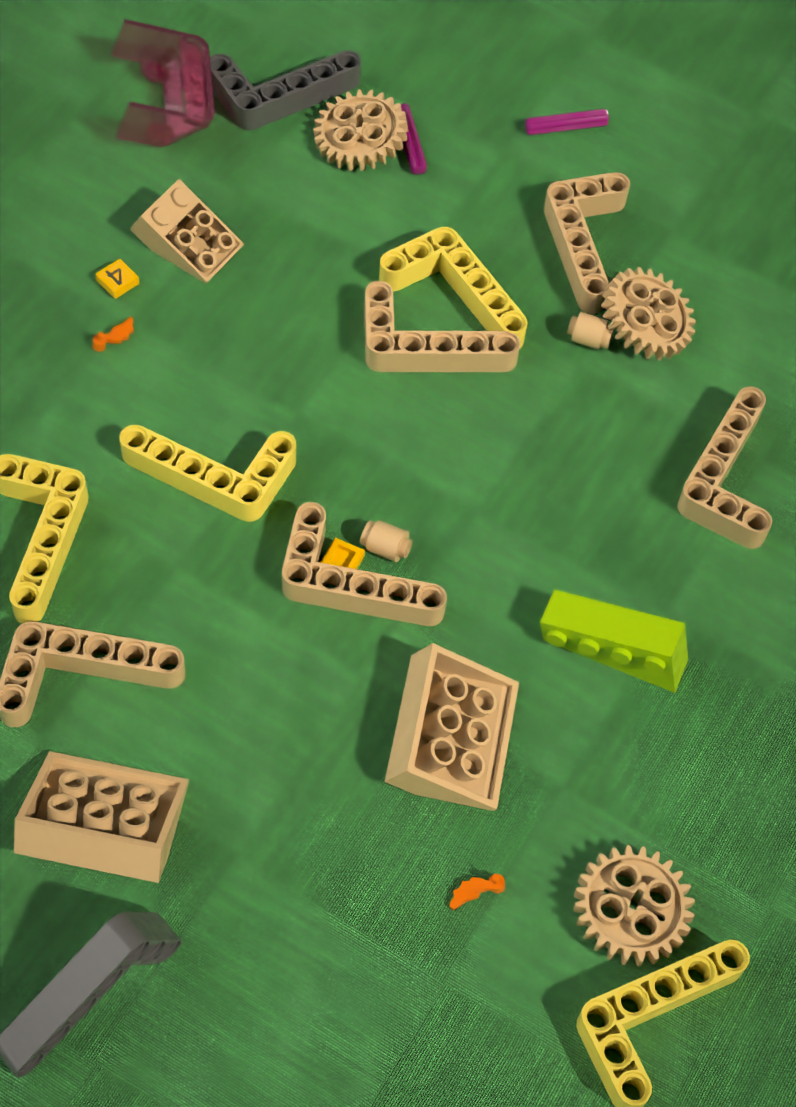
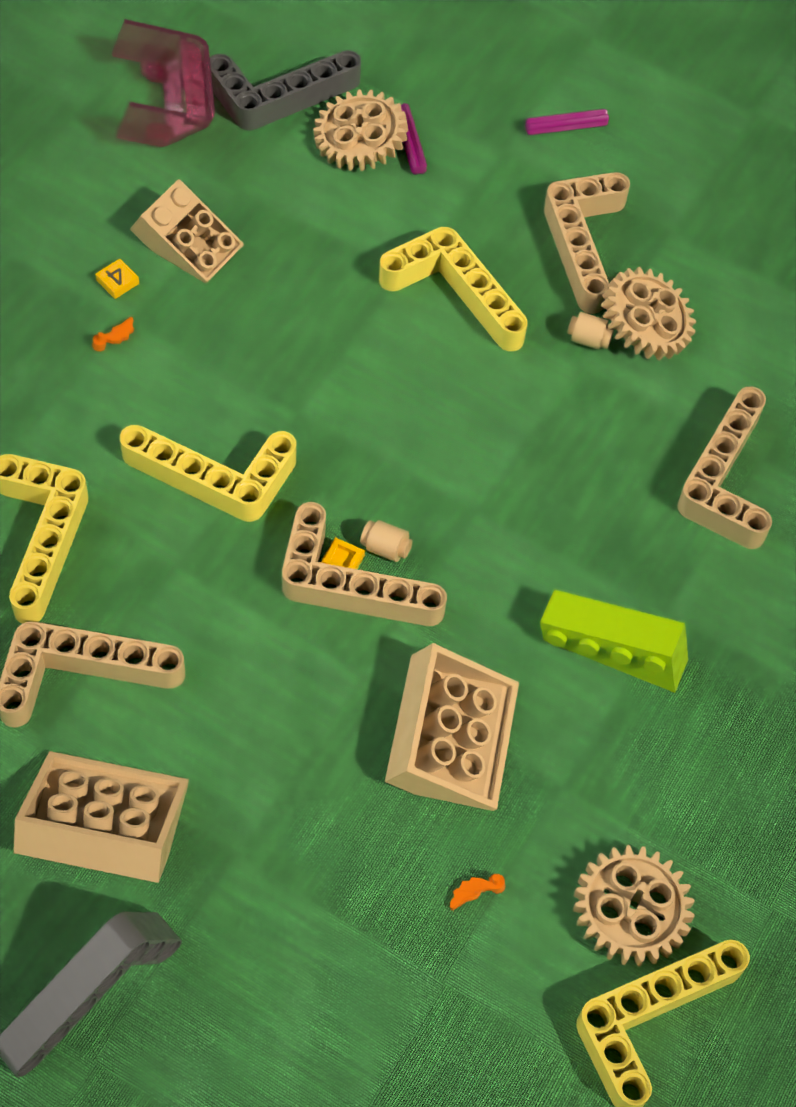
tan beam [364,281,521,372] -> none

